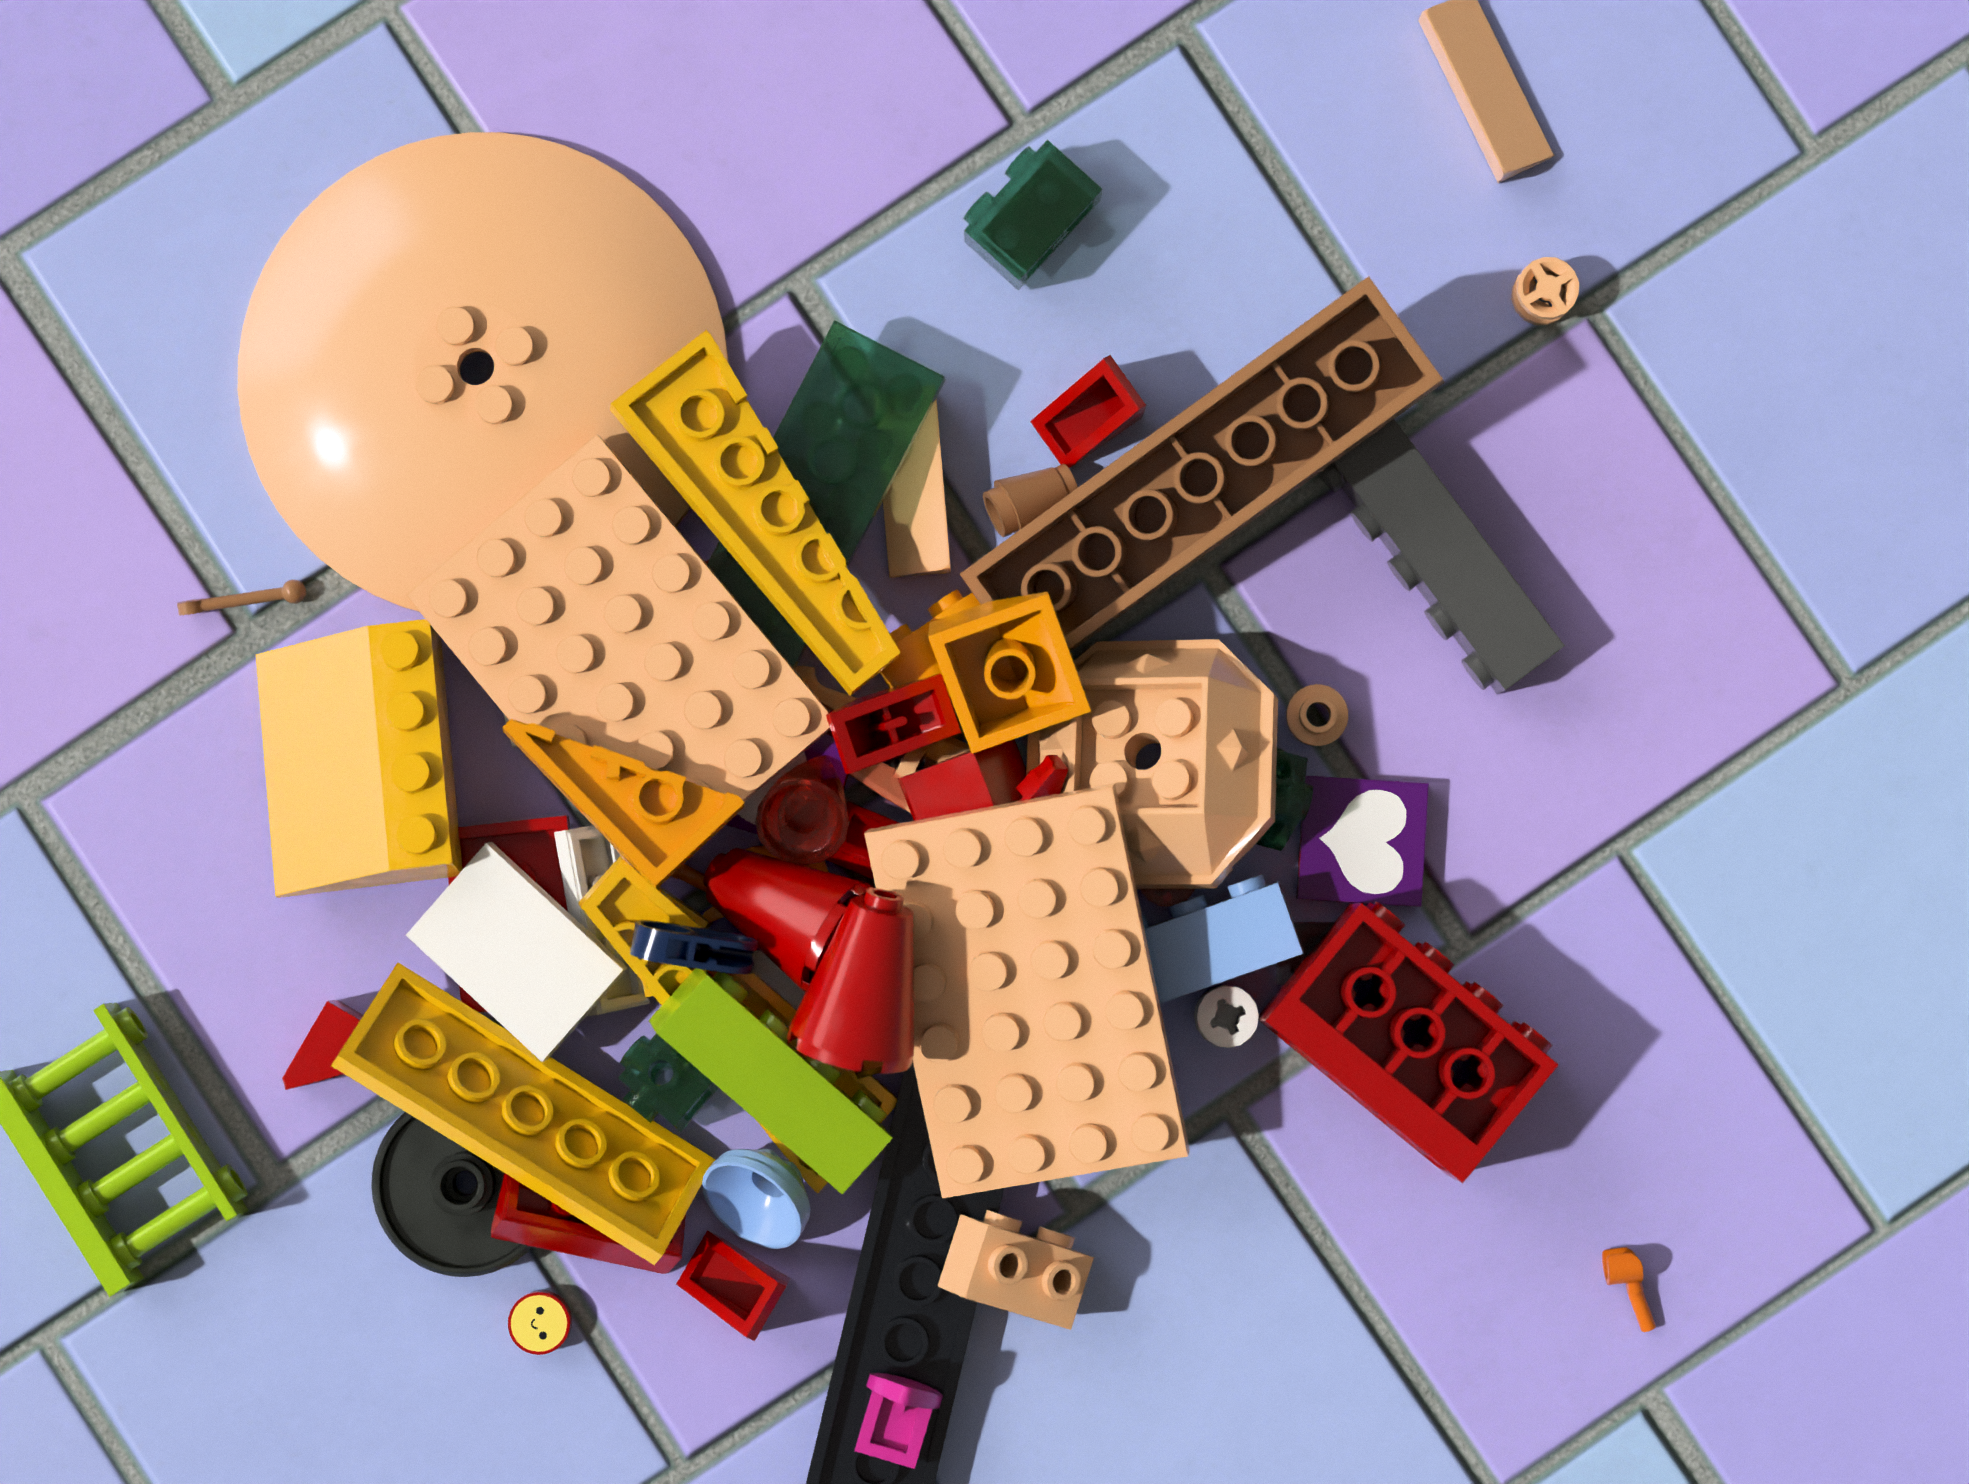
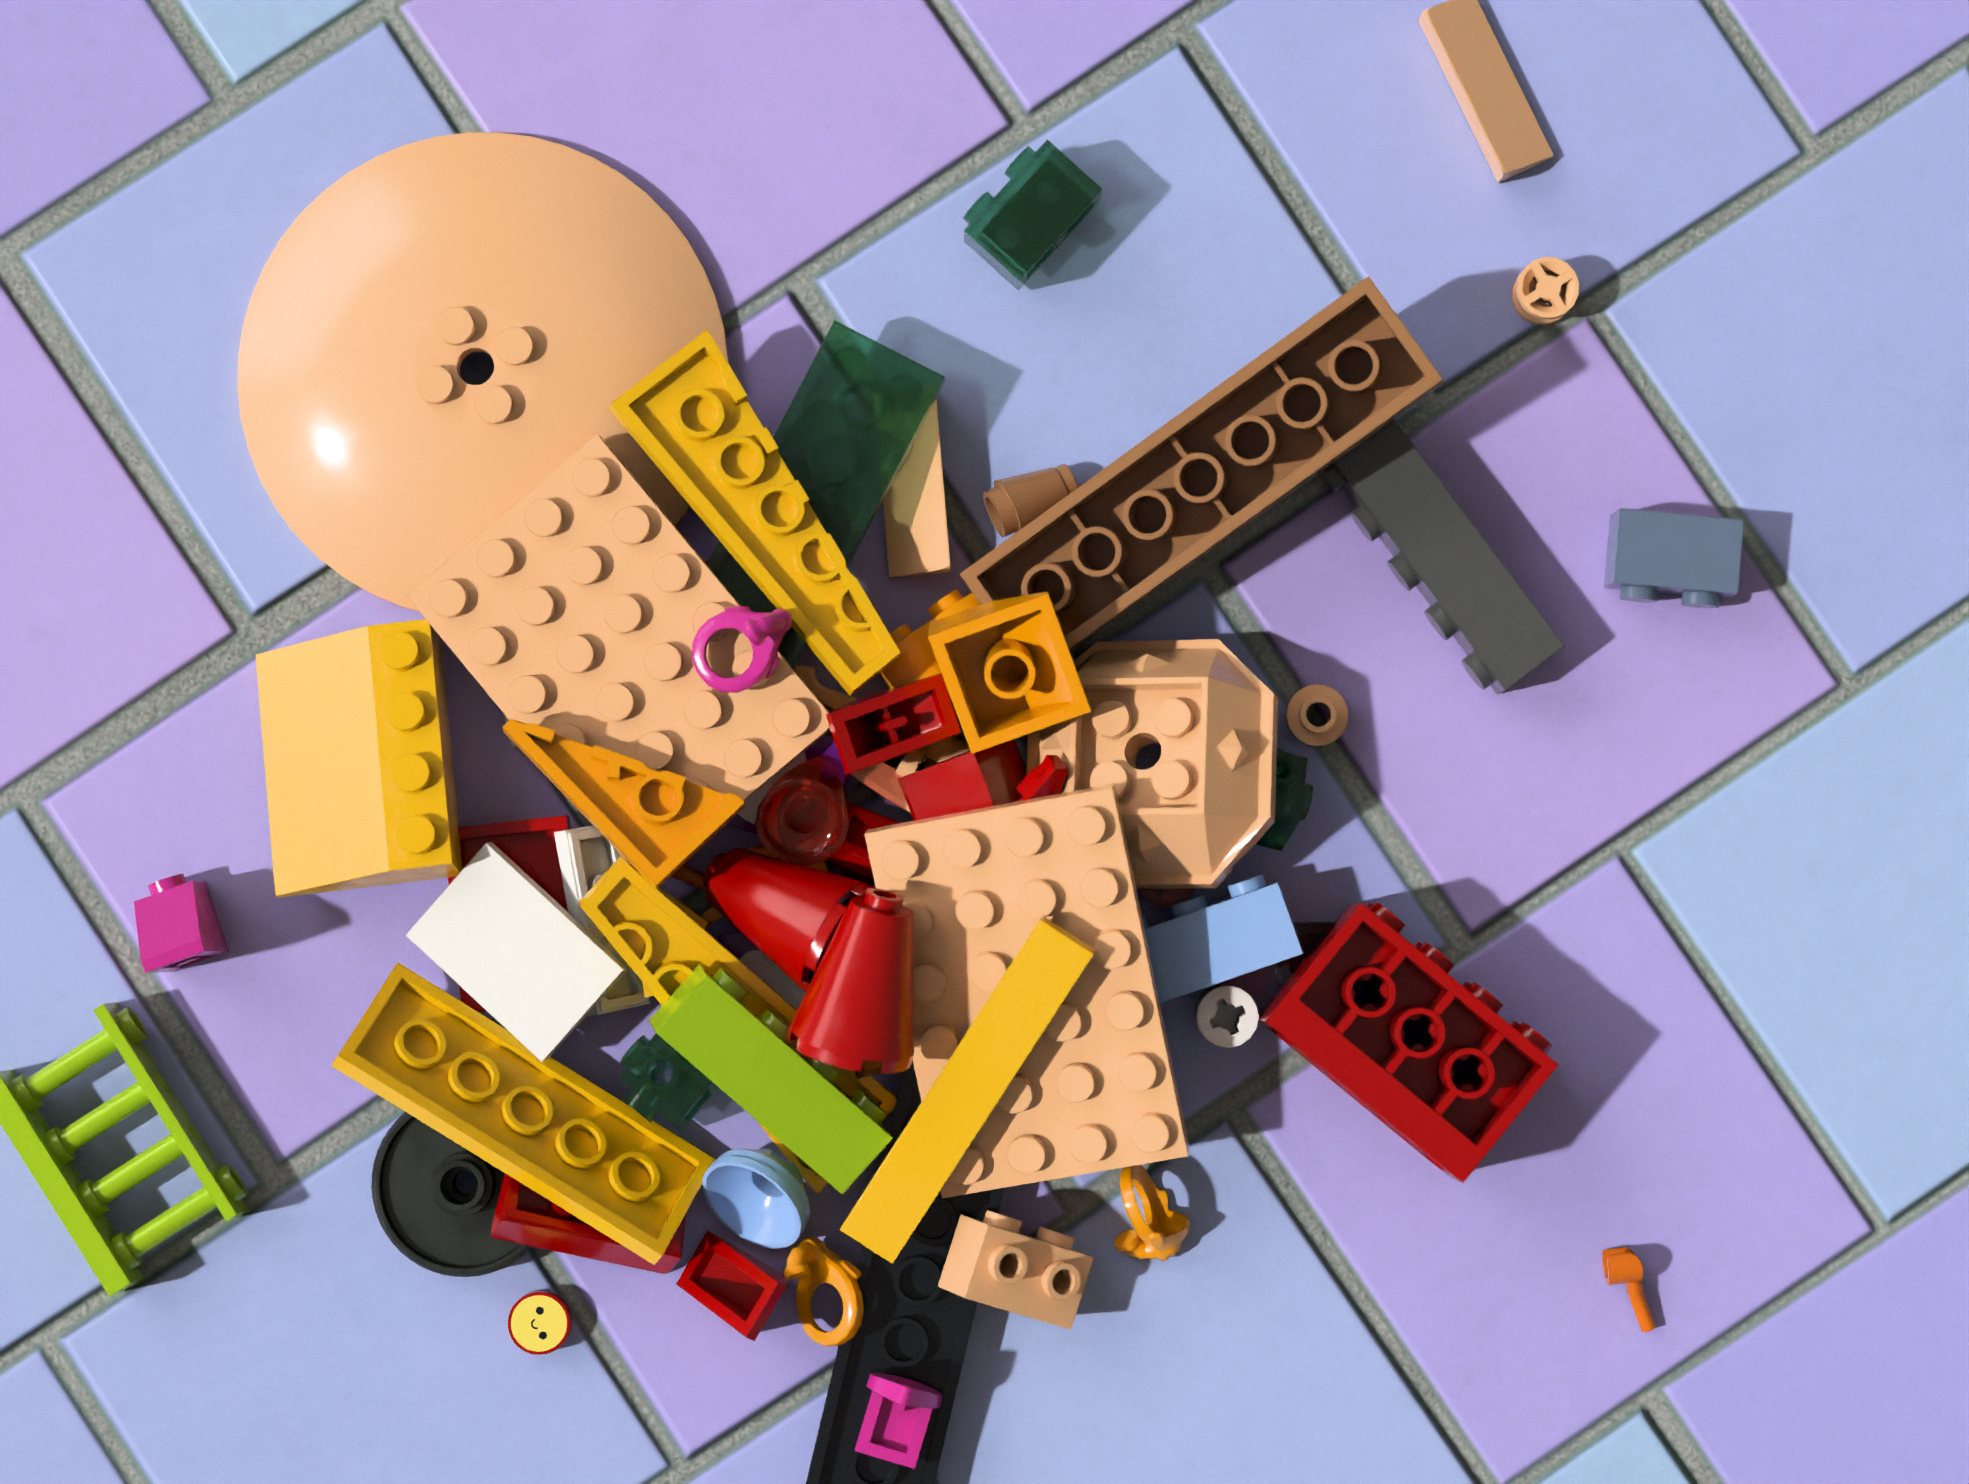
medium nougat hinge [177,580,306,615] -> none
red slope [282,1000,363,1090] -> none
dark blue piece [630,920,758,974] -> none
red slope [1030,355,1146,469] -> none
tile [1296,775,1429,907] -> none
none -> dark pink slope [134,874,229,973]
none -> dark pink piece [692,606,793,693]
none -> light orange piece [783,1237,864,1347]
none -> yellow tile [839,915,1096,1264]
none -> light orange piece [1114,1165,1190,1261]
none -> sand blue brick [1604,508,1744,608]

